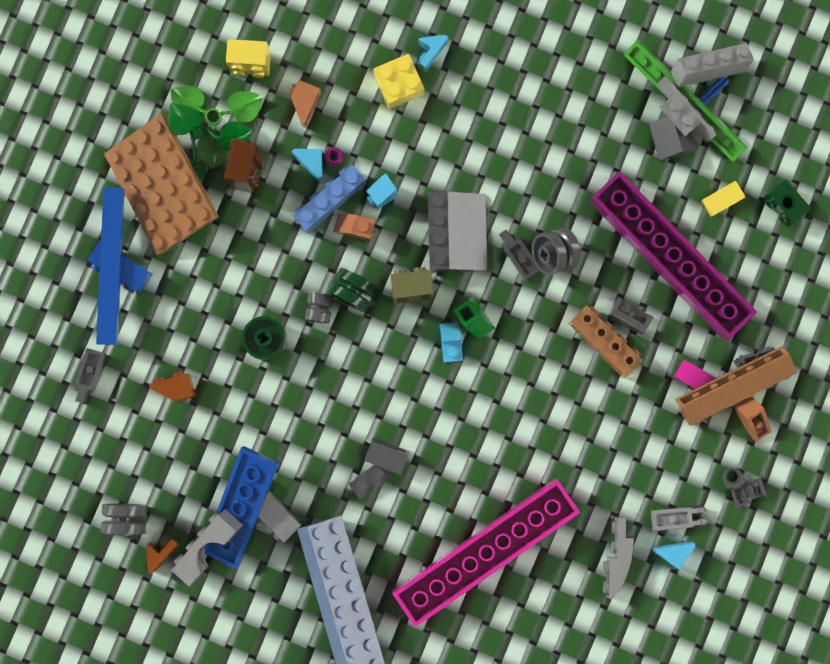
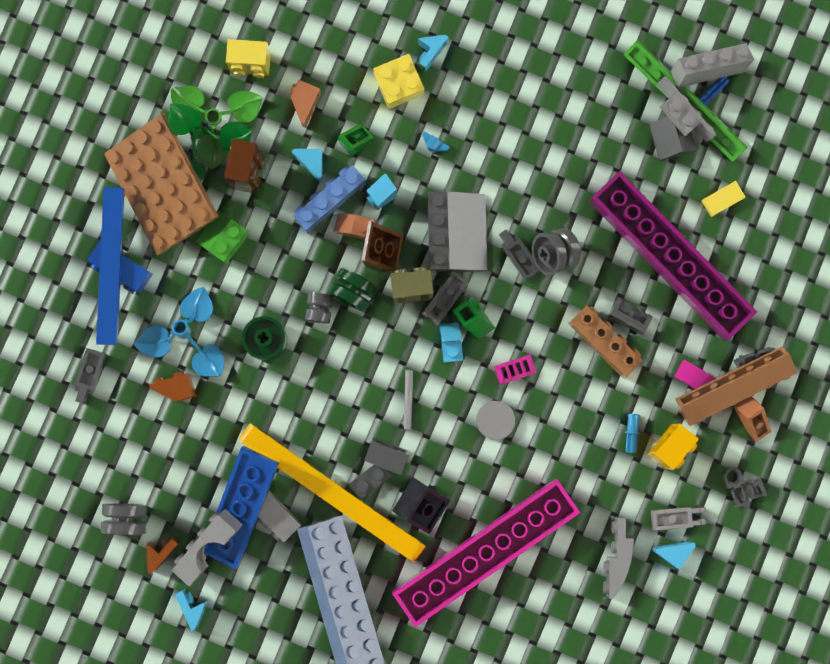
magenta plate [324,147,344,167] -> none
dark green brick [763,179,812,227] -> none
none -> dark azure plant [134,287,224,377]
none -> medium azure slope [175,589,208,631]
none -> bright green slope [195,211,250,265]
none -> yellow beam [238,423,426,563]
none -> green slope [338,123,374,157]
none -> reddish brown slope [361,221,403,273]
none -> black slope [392,477,450,534]
none -> light grey bar [404,370,413,429]
none -> dark azure piece [422,131,450,153]
none -> dark grey plate [422,271,469,326]
none -> light grey tile [476,401,515,440]
none -> dark pink slope [494,354,537,385]
none -> dark azure axle [625,414,641,453]
none -> yellow brick [648,424,699,470]

